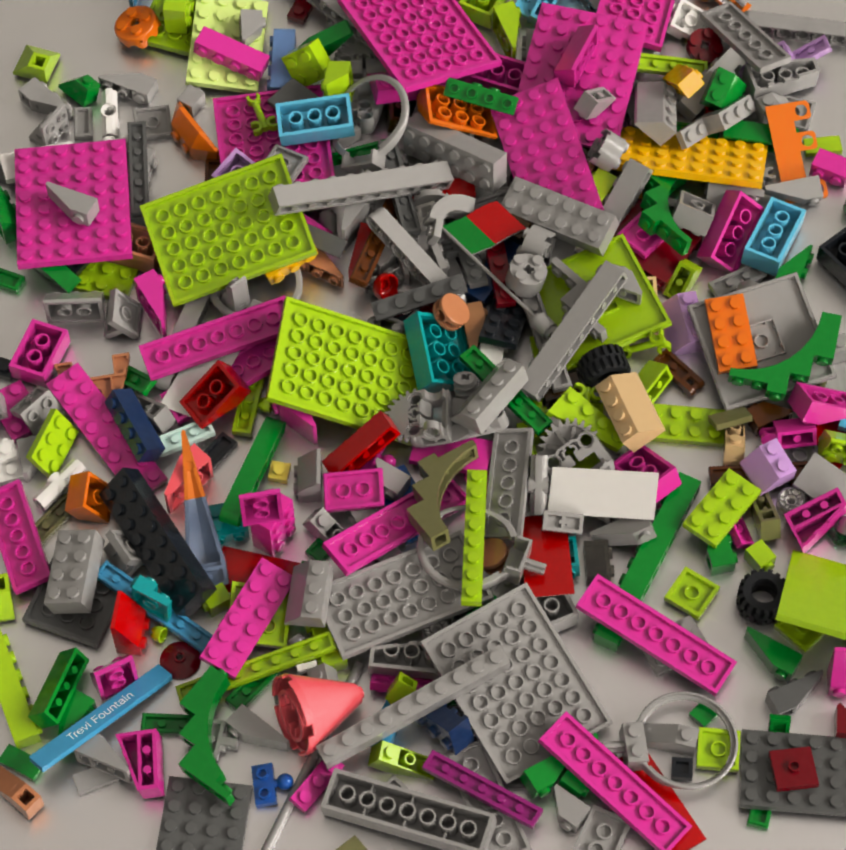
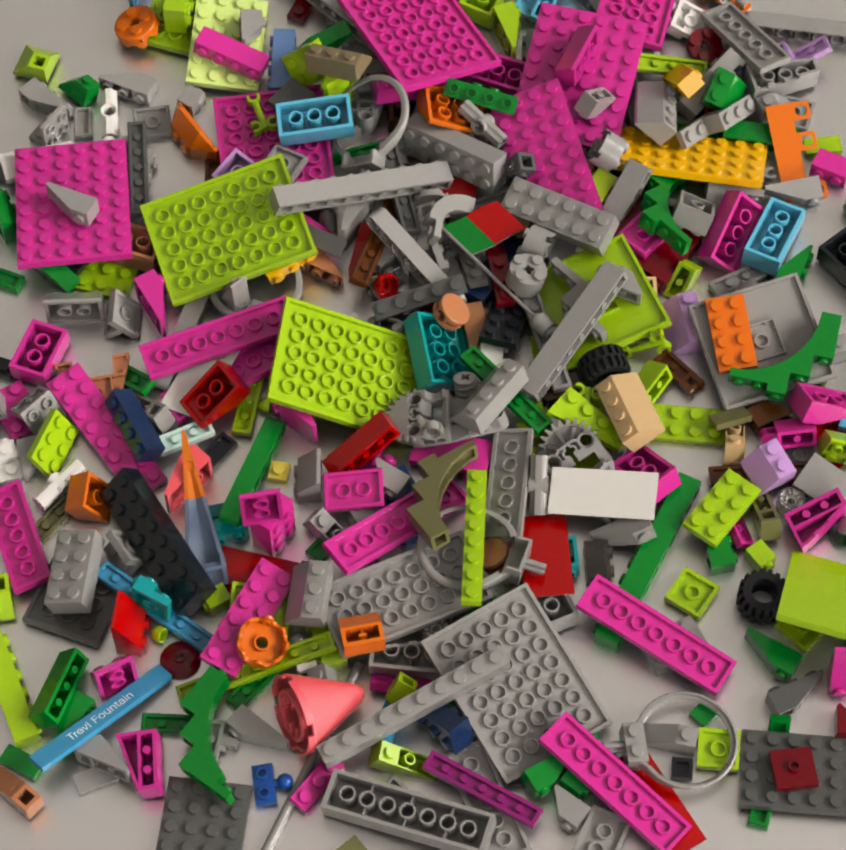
light grey hinge [541,510,584,535] -> none
none -> orange plate [236,615,290,669]
none -> dark tan slope [304,43,372,82]
none -> orange slope [337,612,386,657]
none -> light grey piece [457,99,508,149]
none -> dark grey brick [506,152,536,180]

